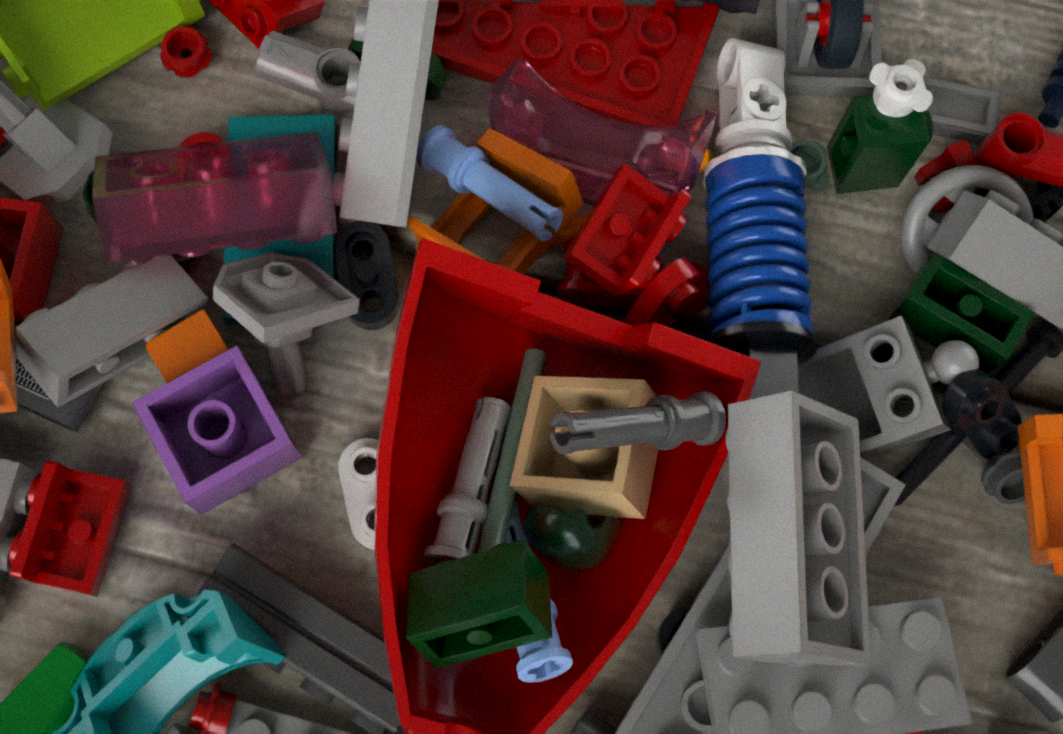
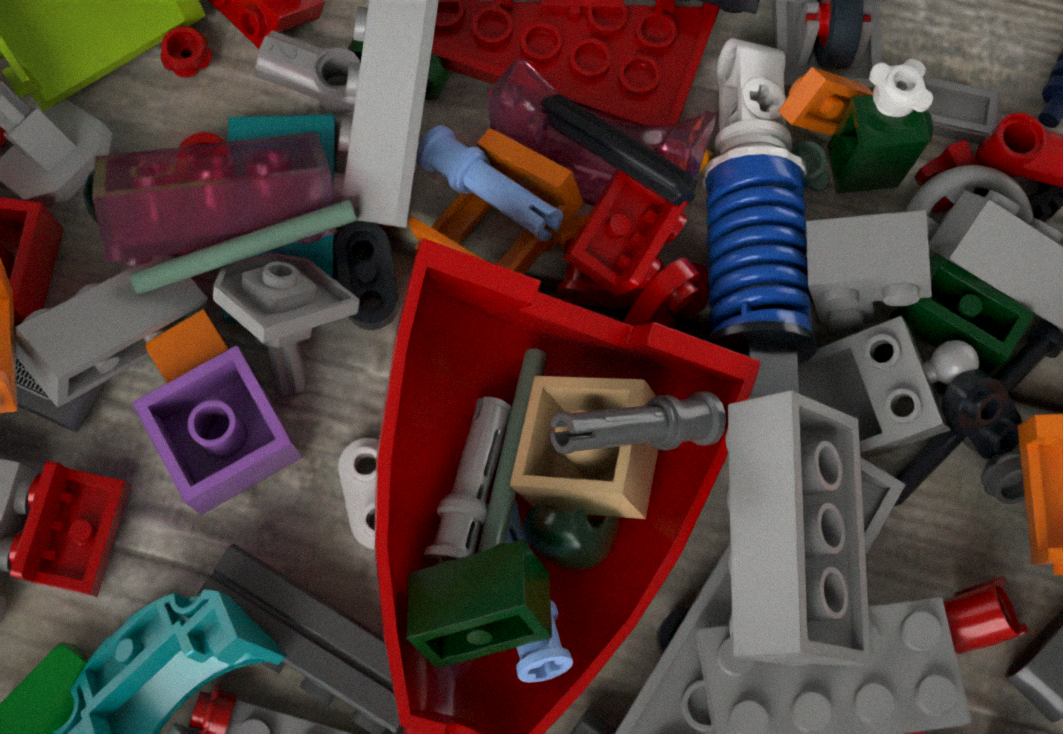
none -> sand green bar [129,199,357,295]
none -> black axle [539,94,698,206]
none -> orange plate [778,66,873,136]
none -> light grey brick [806,210,932,330]
none -> red piece [943,575,1029,654]

